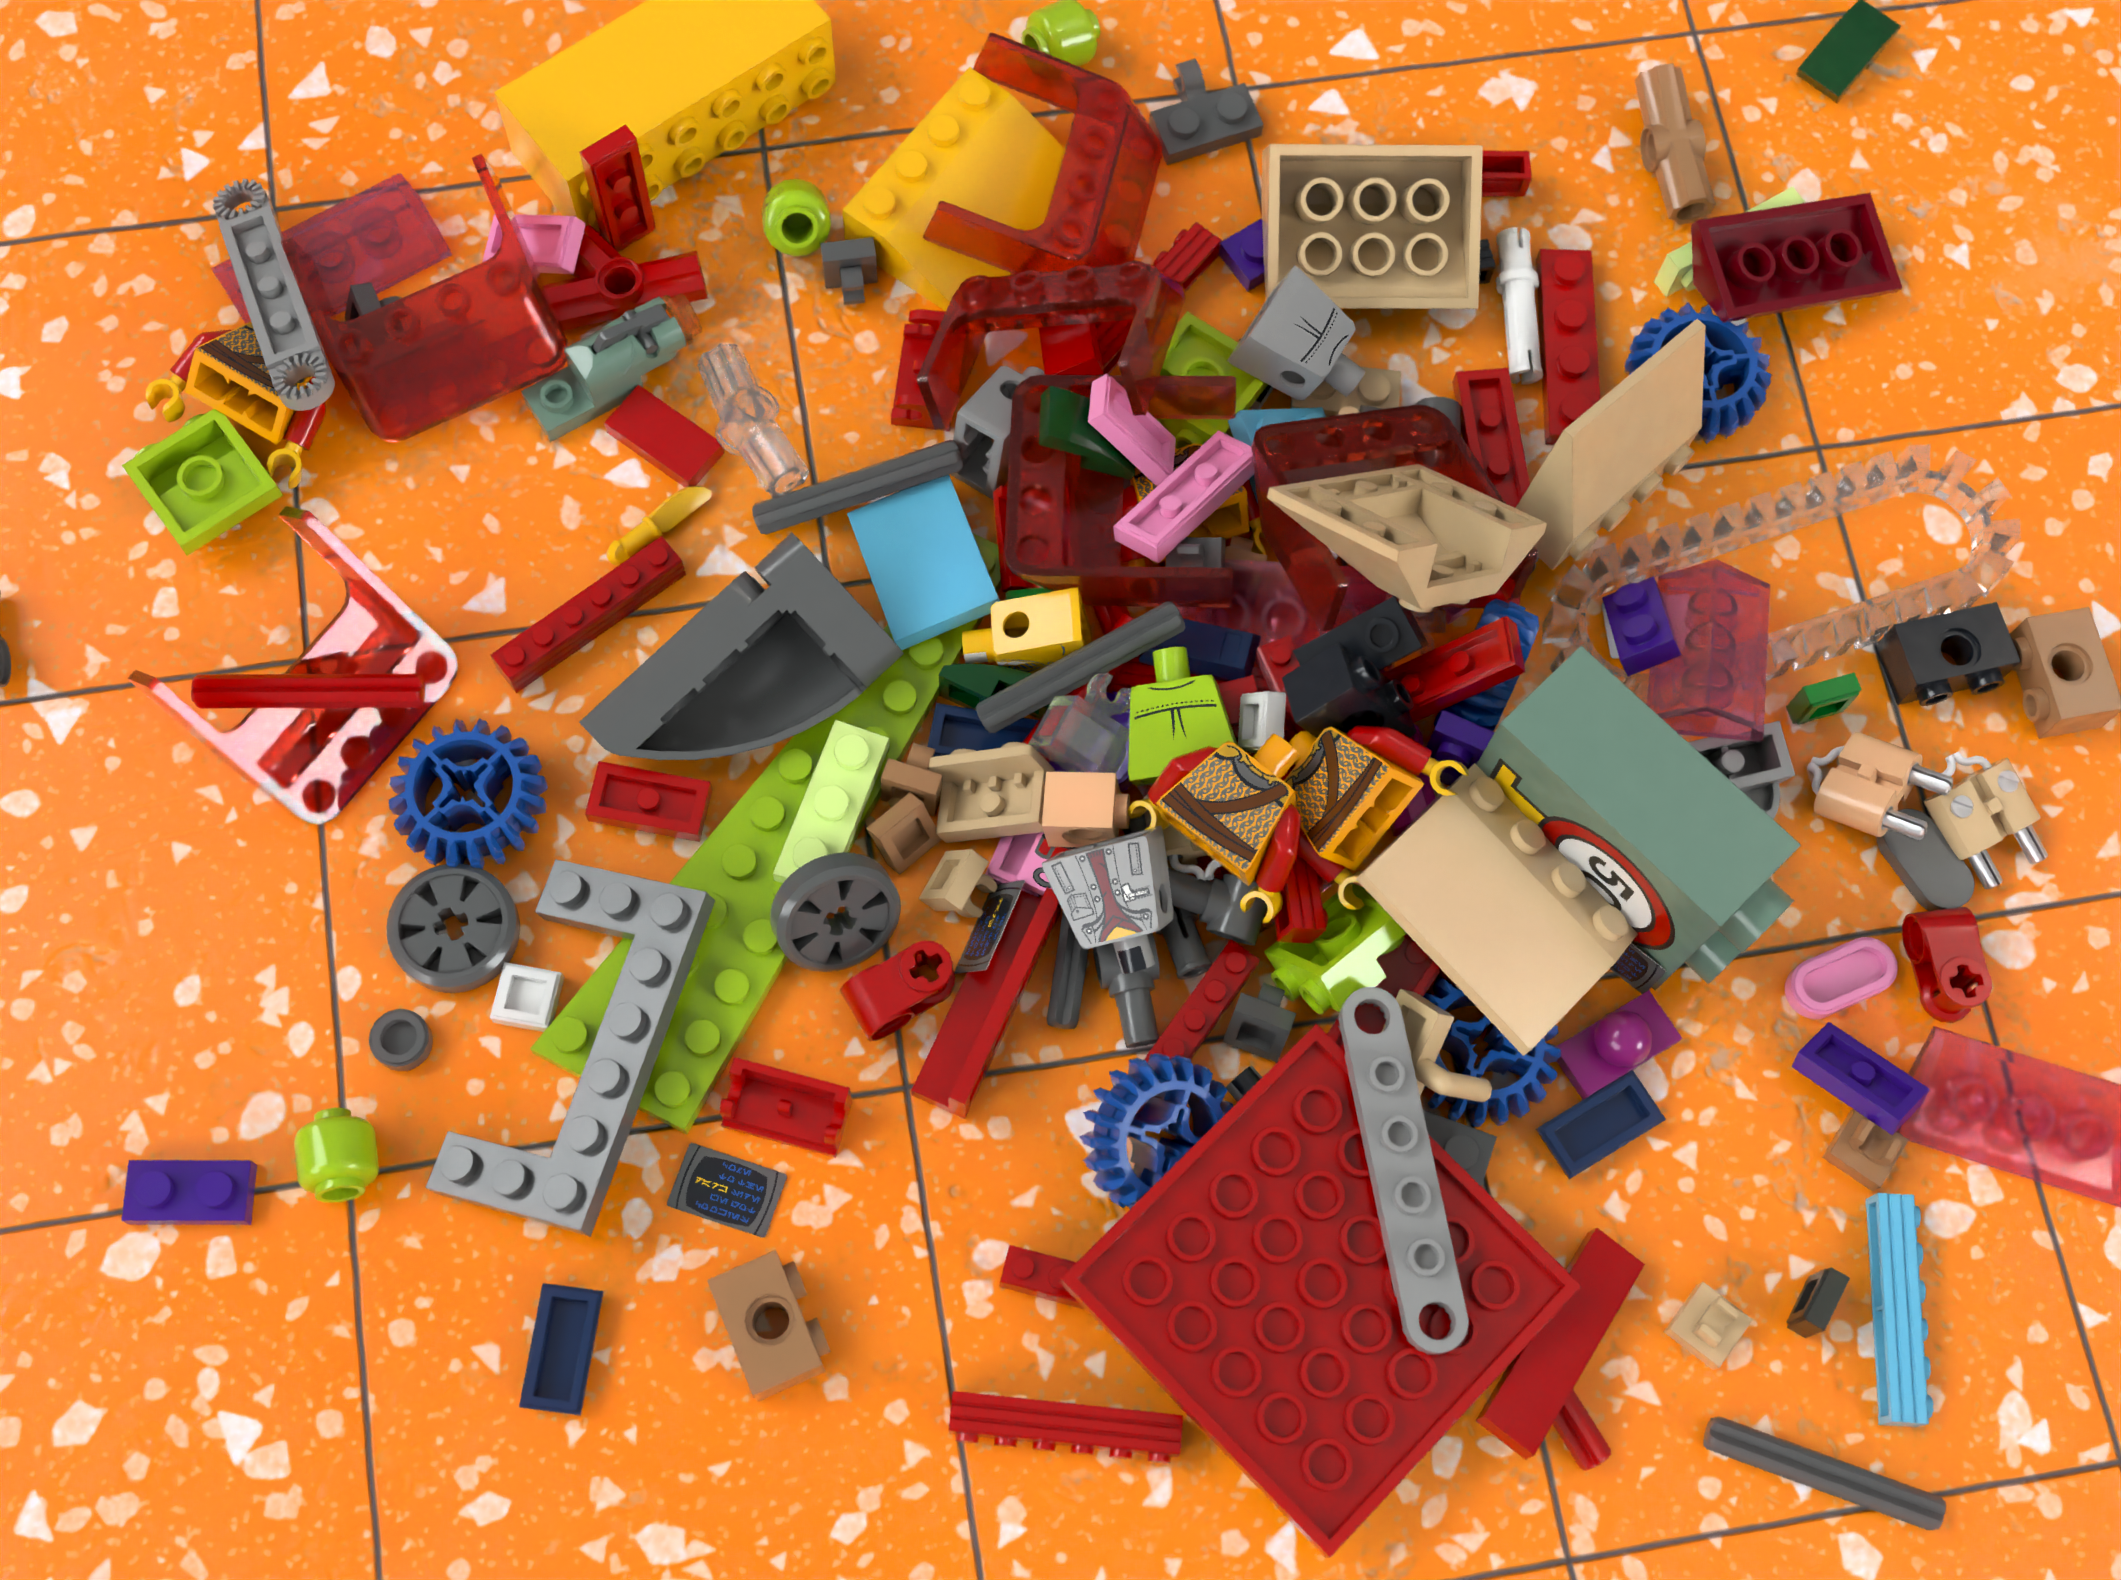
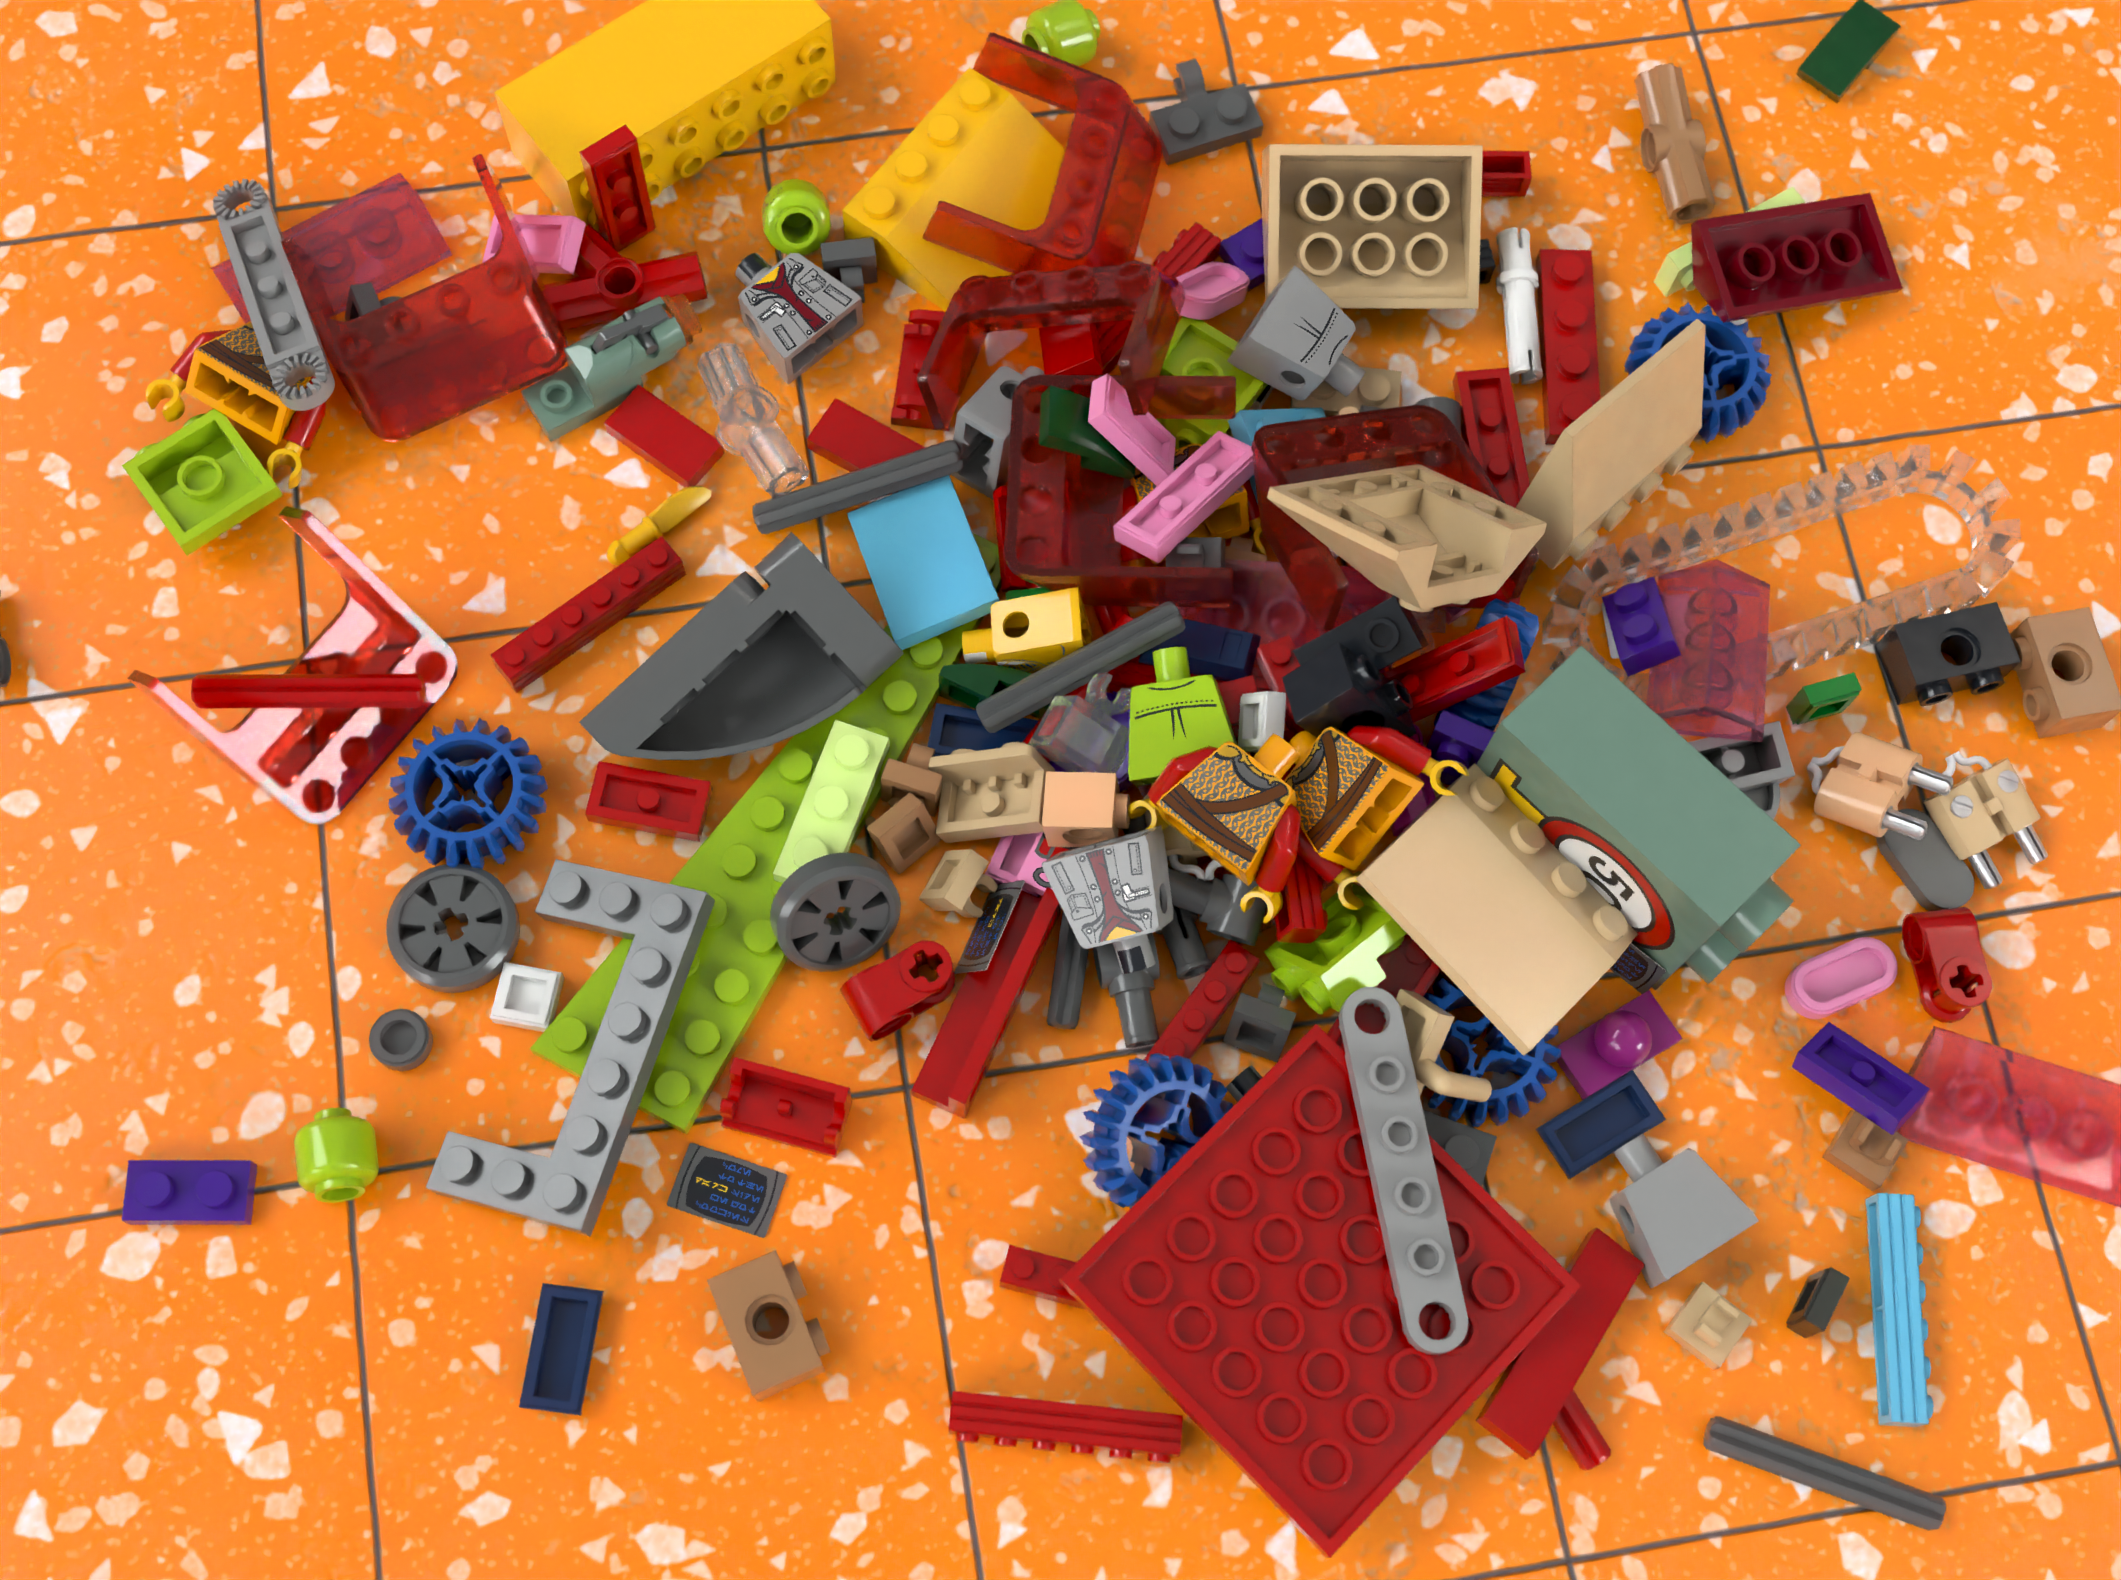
none -> light grey torso [735,253,863,385]
none -> red tile [807,398,925,495]
none -> bright pink tile [1166,262,1250,320]
none -> light grey torso [1610,1134,1759,1289]

